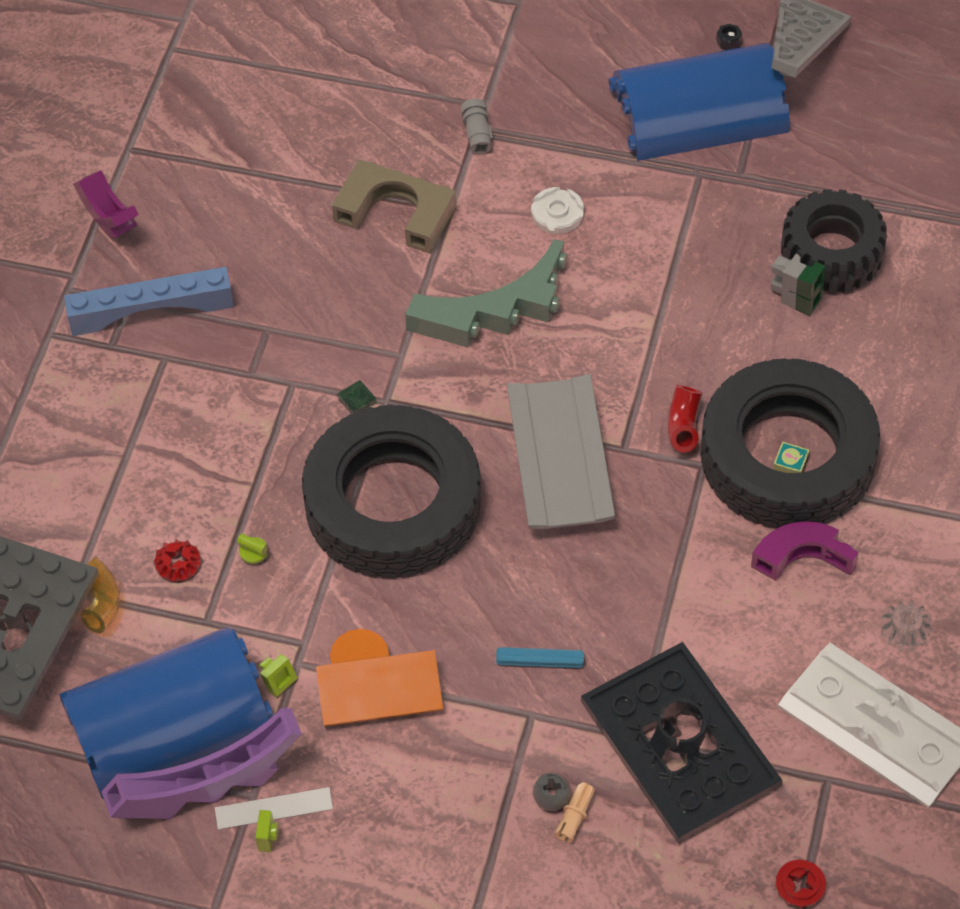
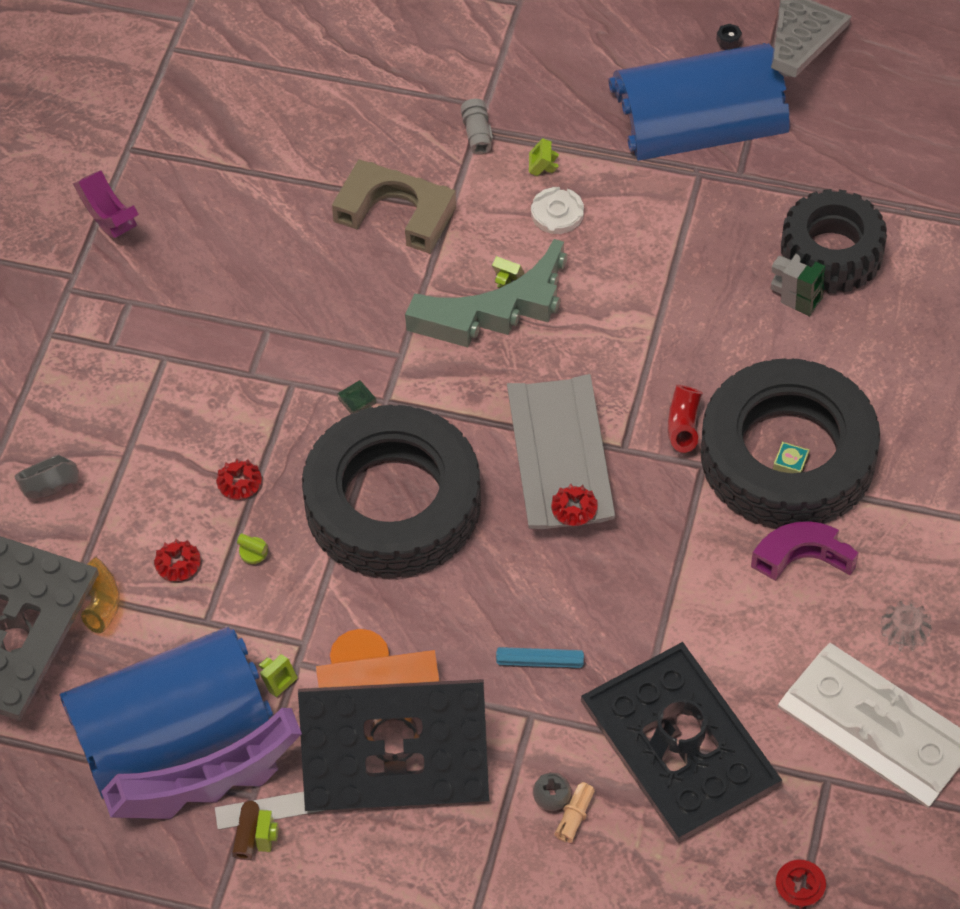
medium blue arch [64,267,234,336] -> none
none -> dark grey piece [14,454,79,499]
none -> red gear [216,458,262,500]
none -> reddish brown bar [232,801,259,860]
none -> black plate [298,679,489,811]
none -> lime tile [492,256,525,288]
none -> lime tile [529,138,559,176]
none -> red gear [551,484,598,526]

